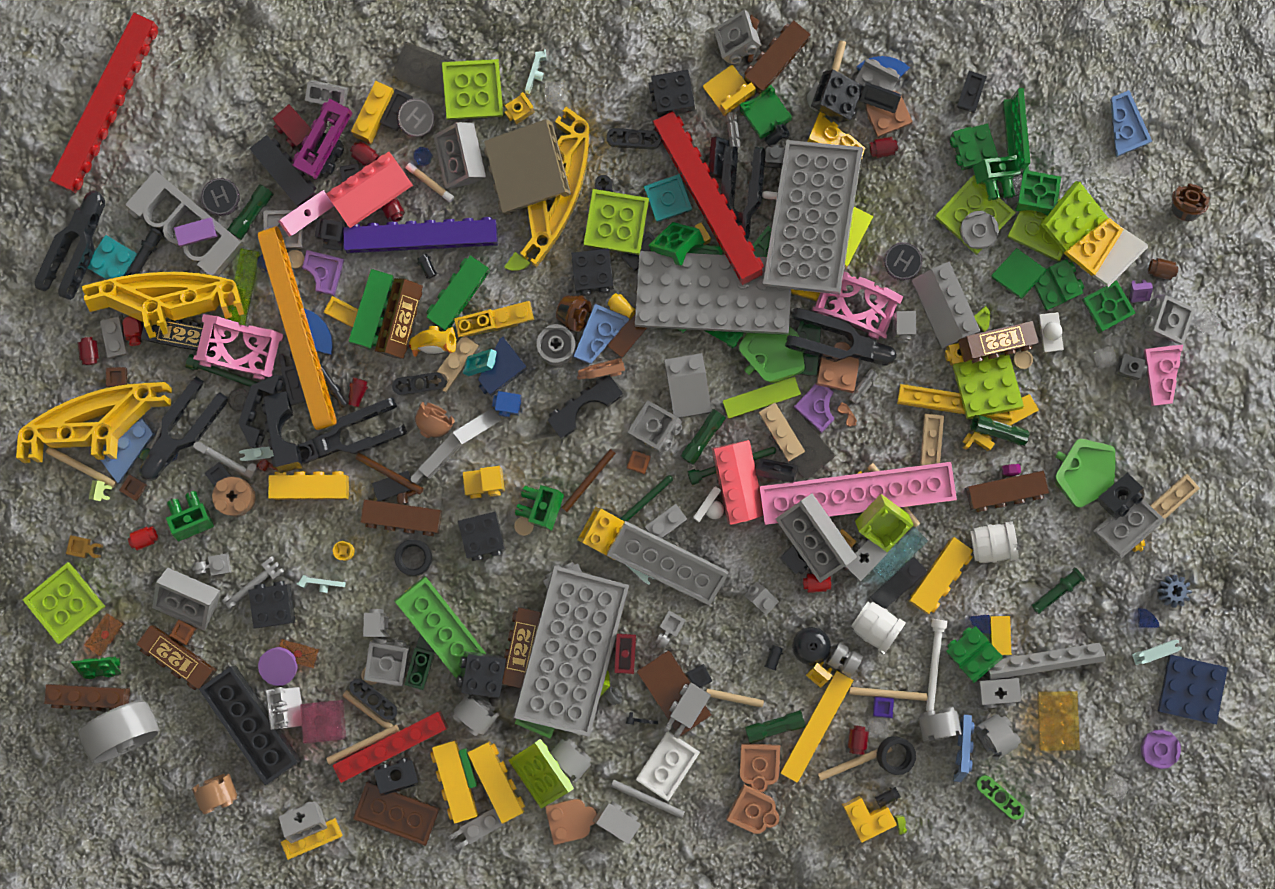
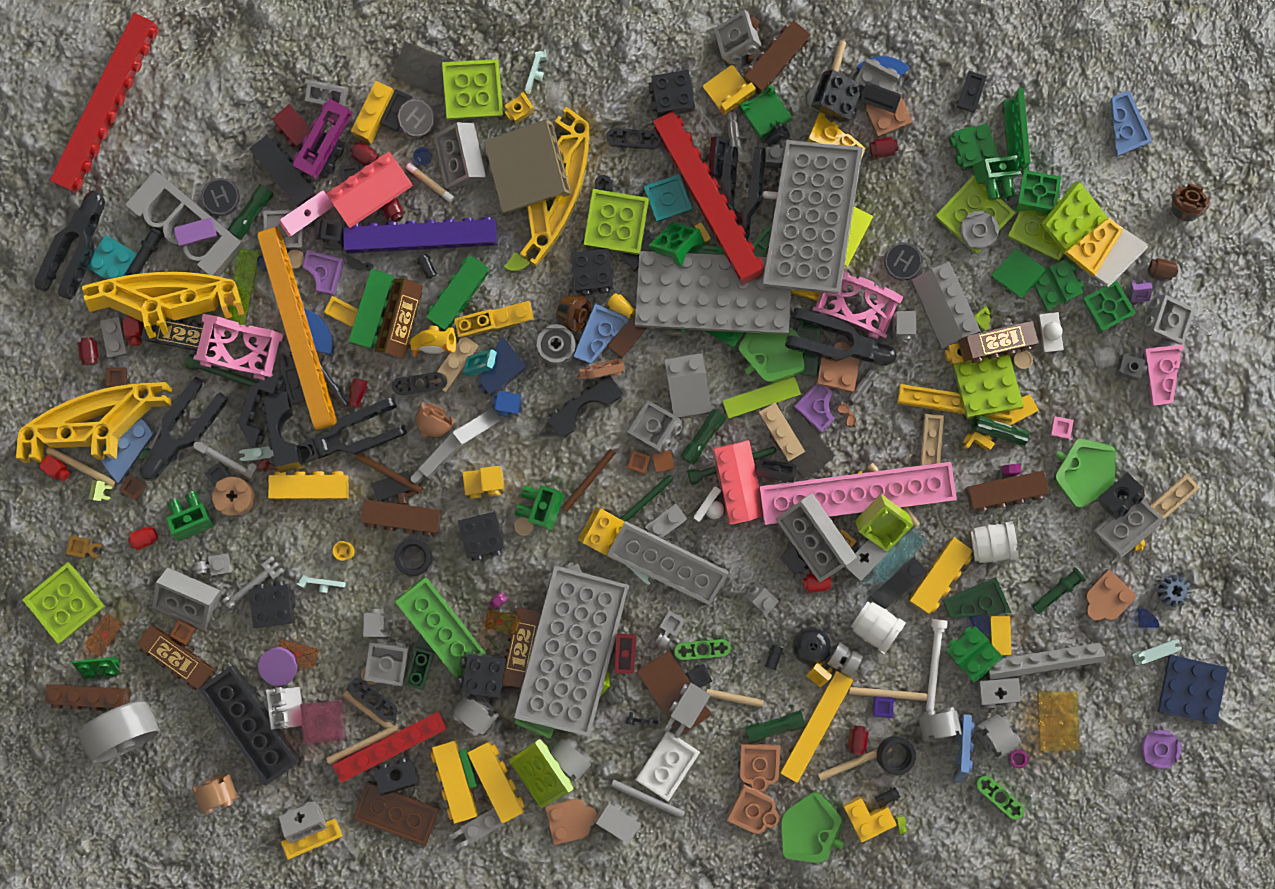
none -> red arm [40,456,70,482]
none -> black piece [346,254,374,271]
none -> clear orange tile [484,609,520,635]
none -> magenta tile [489,593,508,610]
none -> dark orange tile [652,450,675,473]
none -> bright green beam [675,639,731,660]
none -> bright green animal [781,792,845,863]
none -> dark green wing [942,577,1012,618]
none -> magenta tile [1008,749,1028,768]
none -> bright pink plate [1050,416,1074,439]
none -> nougat plate [1085,569,1137,620]

